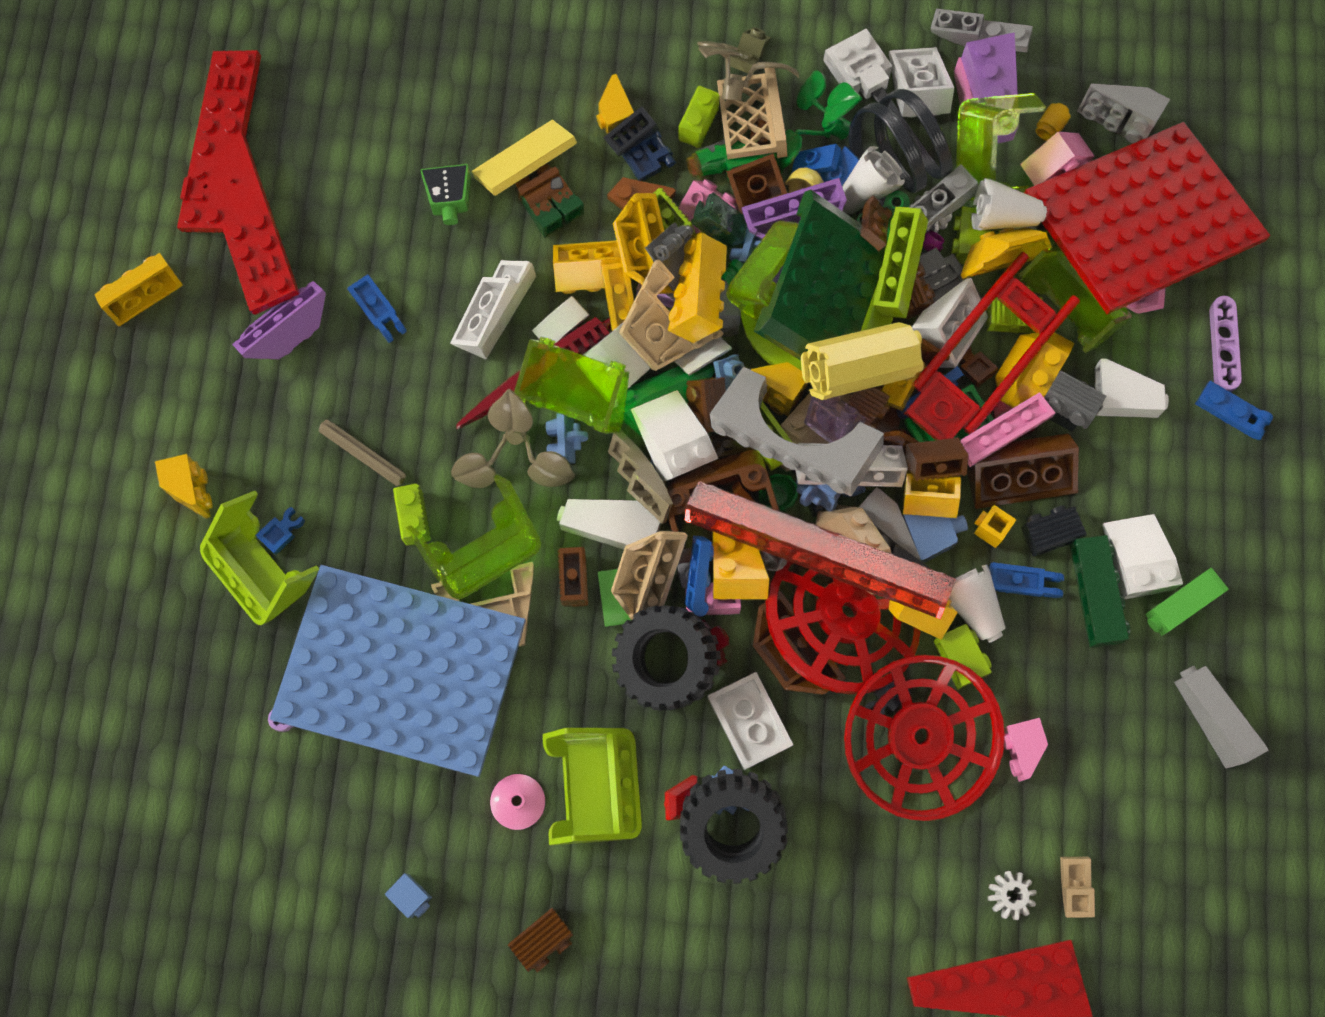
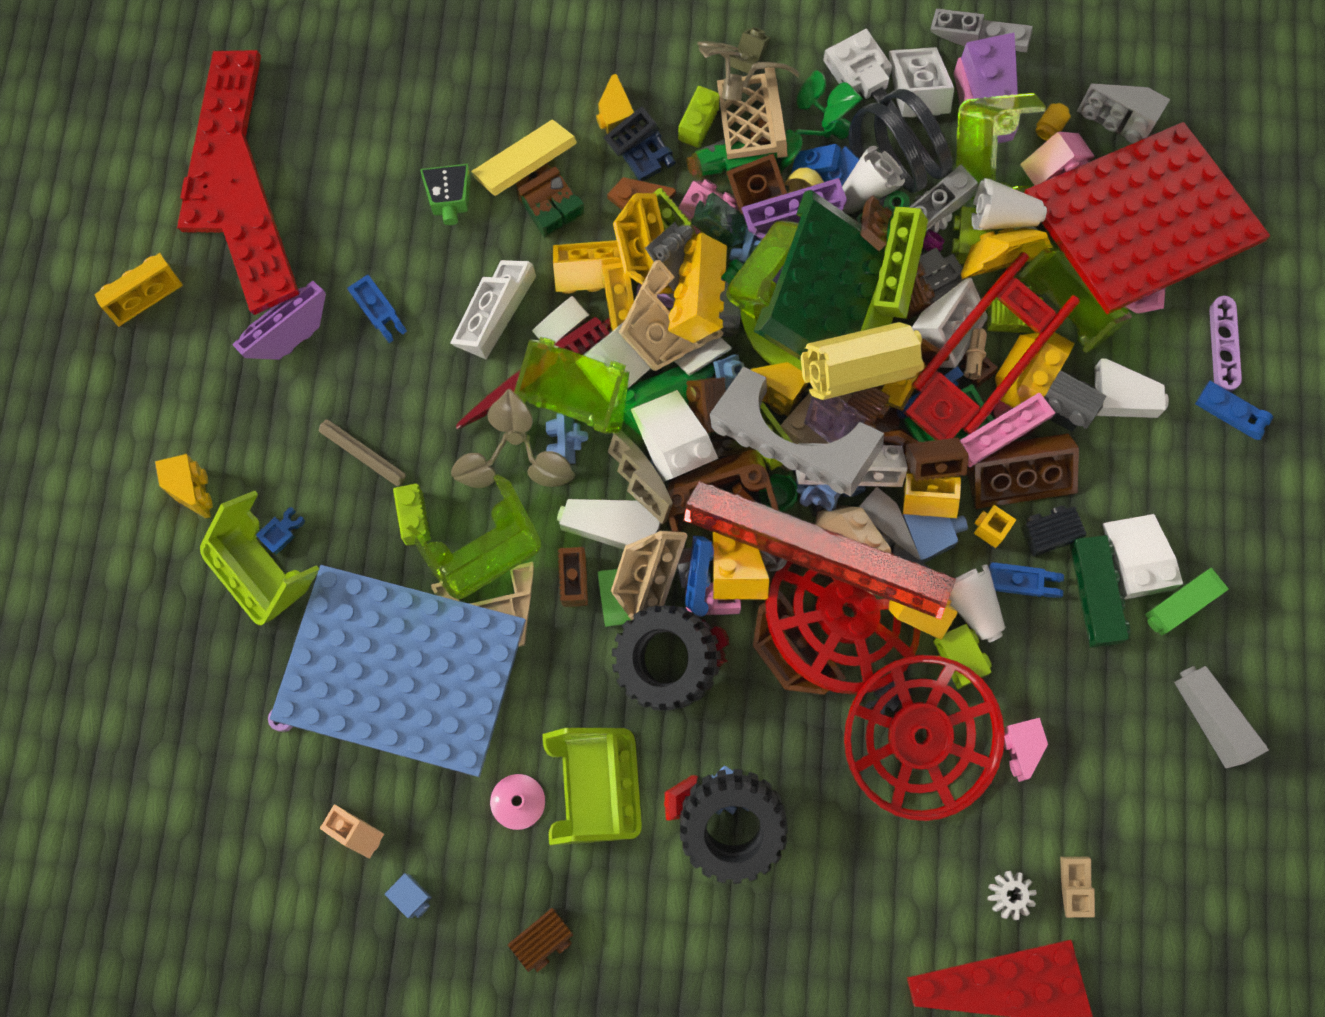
white plate [708,672,793,770] -> none
none -> light nougat slope [320,804,384,859]
none -> tan axle [964,328,987,380]

